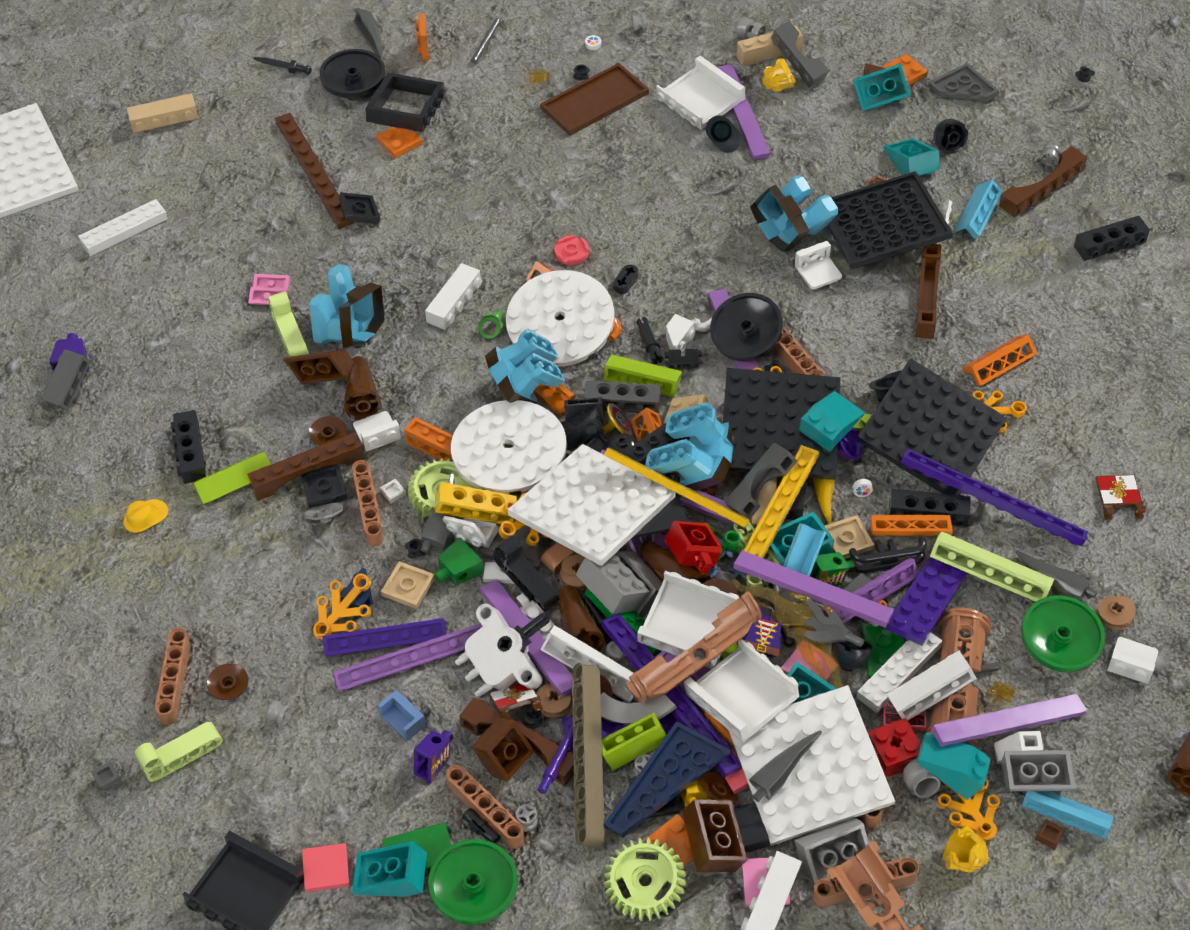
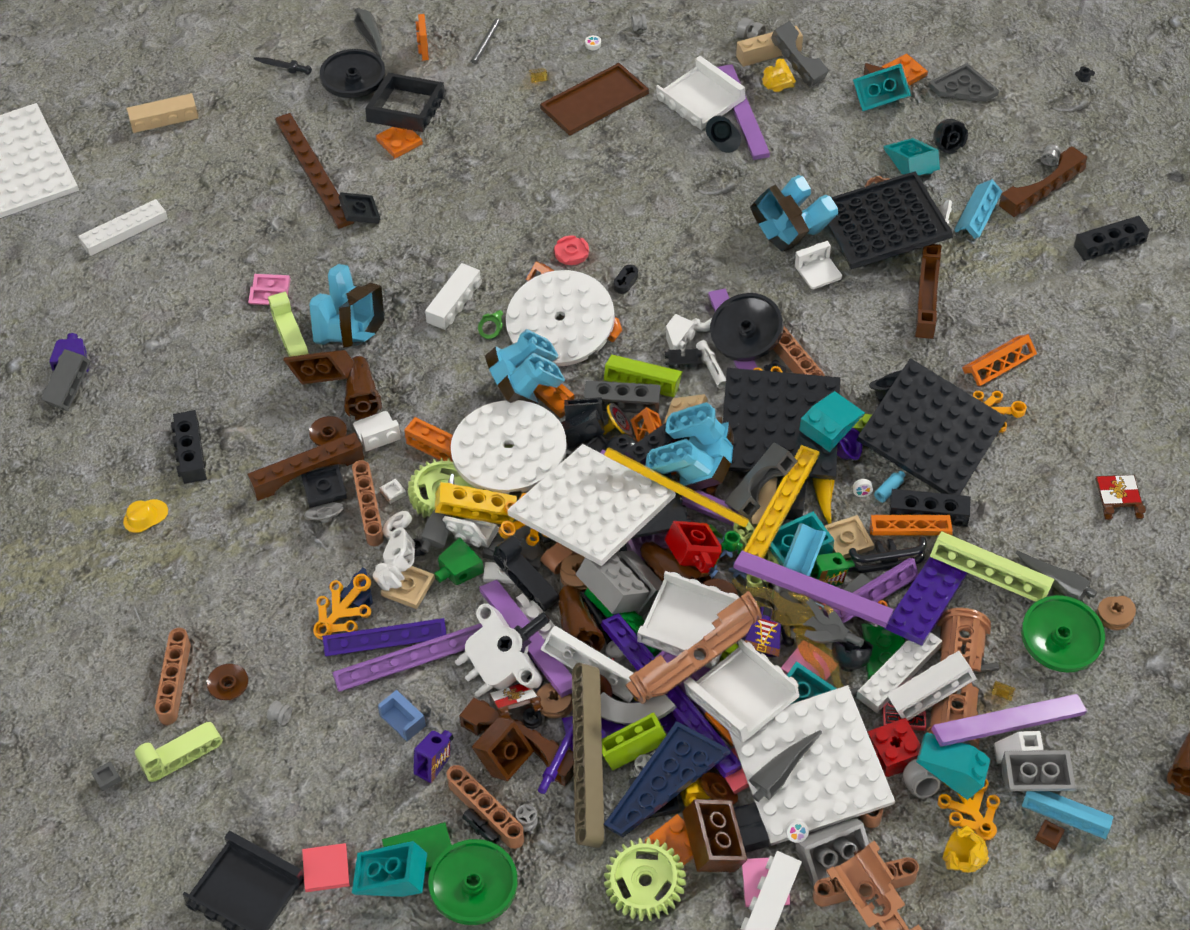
lime brick [192,452,270,504] -> none
black plate [573,64,590,80] -> none
black pin [636,317,663,364] -> none
dark purple plate [901,449,1088,546] -> none
white bracket [1107,637,1158,684] -> none
none -> white animal [373,511,415,591]
none -> white pin [696,340,726,389]
none -> white tile [785,819,809,843]
none -> medium azure cylinder [874,471,905,502]

